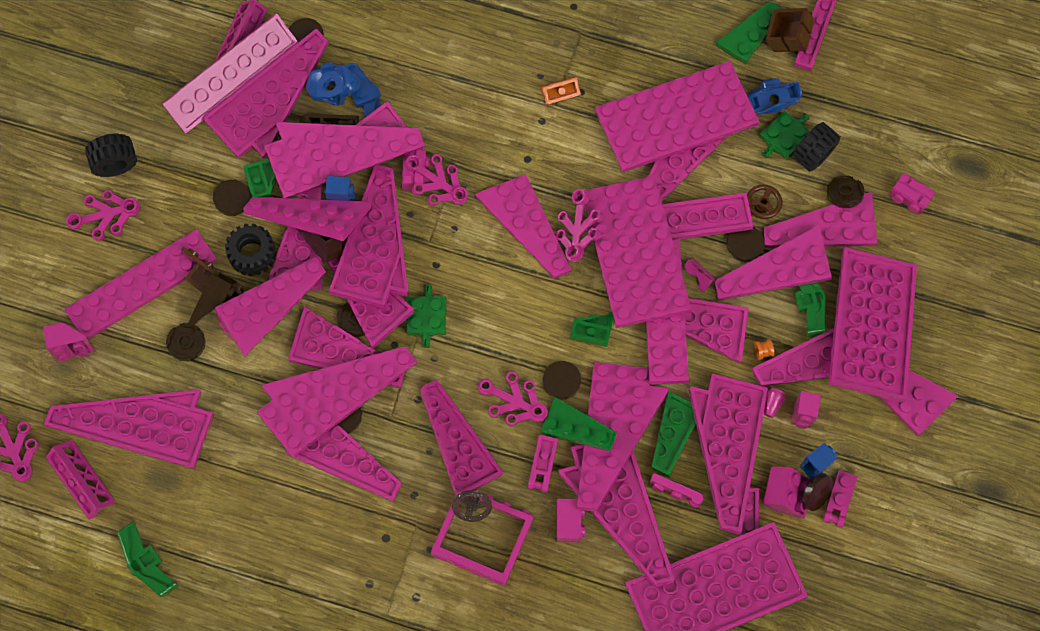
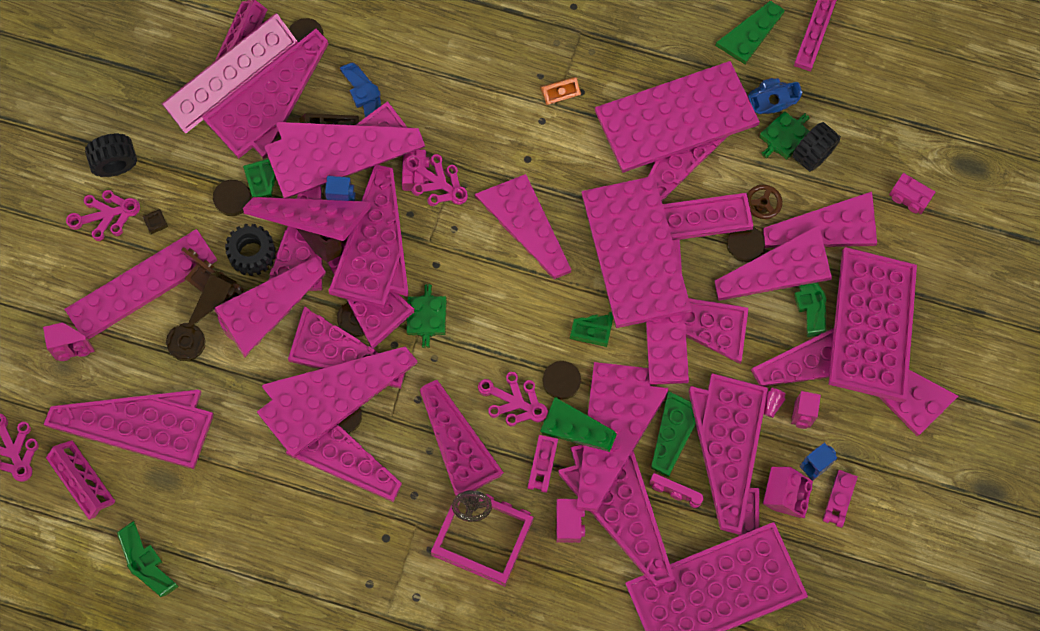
blue piece [306,62,360,106] -> none
dark pink plant [556,189,603,262] -> none
dark pink piece [684,258,717,292] -> none
orange wheel [754,339,774,360] -> none
reddish brown piece [765,8,815,52] -> none
dark brown tile [802,473,833,511] -> none
dark brown tile [827,176,865,208] -> none
none -> dark brown tile [143,209,168,234]

